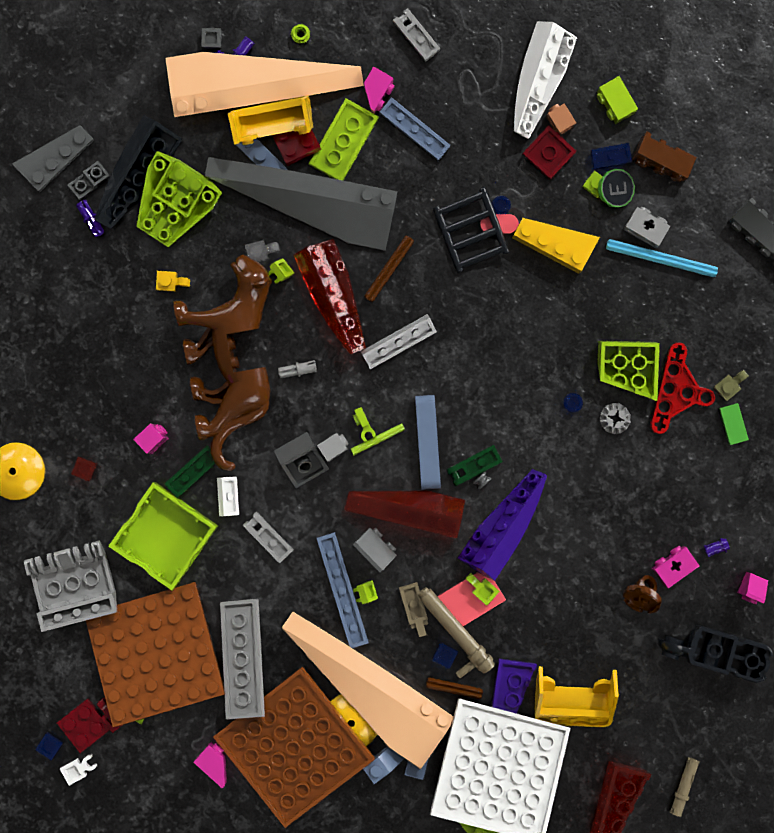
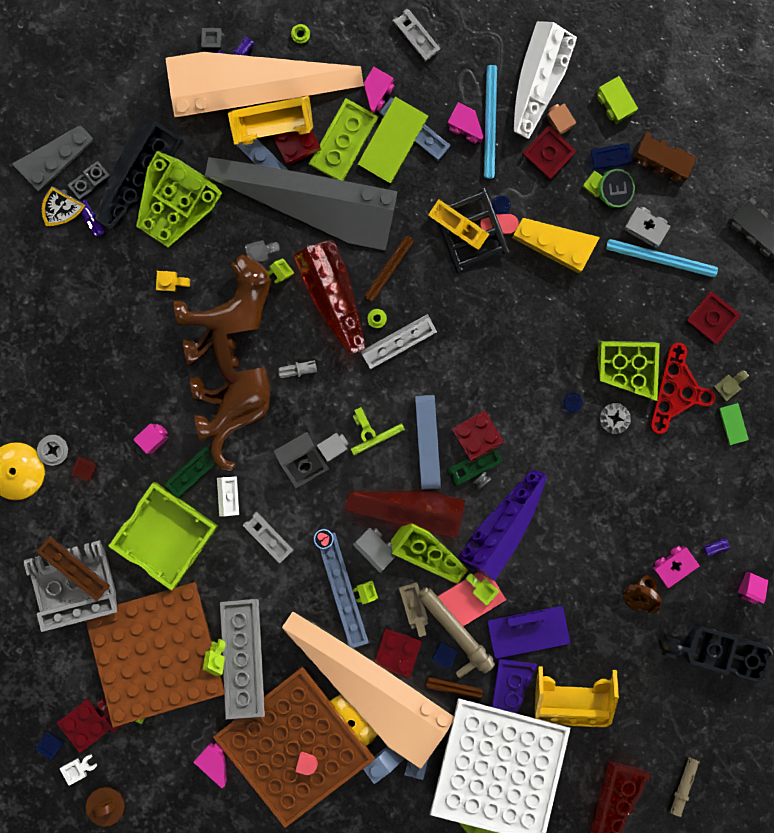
none -> light grey gear [37,435,69,466]
none -> reddish brown plate [37,536,110,601]
none -> shield [42,186,86,226]
none -> reddish brown tile [86,787,125,827]
none -> lime plate [203,639,226,676]
none -> coral tile [295,752,318,775]
none -> tile [314,529,334,549]
none -> lime tile [358,97,429,183]
none -> lime plate [368,309,387,328]
none -> dark red plate [374,628,422,678]
none -> lime wedge [391,524,468,584]
none -> yellow slope [428,199,489,250]
none -> dark pink slope [447,102,483,144]
none -> dark red plate [452,410,504,462]
none -> medium azure axle [484,65,497,179]
none -> dark purple bracket [488,606,570,658]
none -> dark red plate [686,291,741,345]

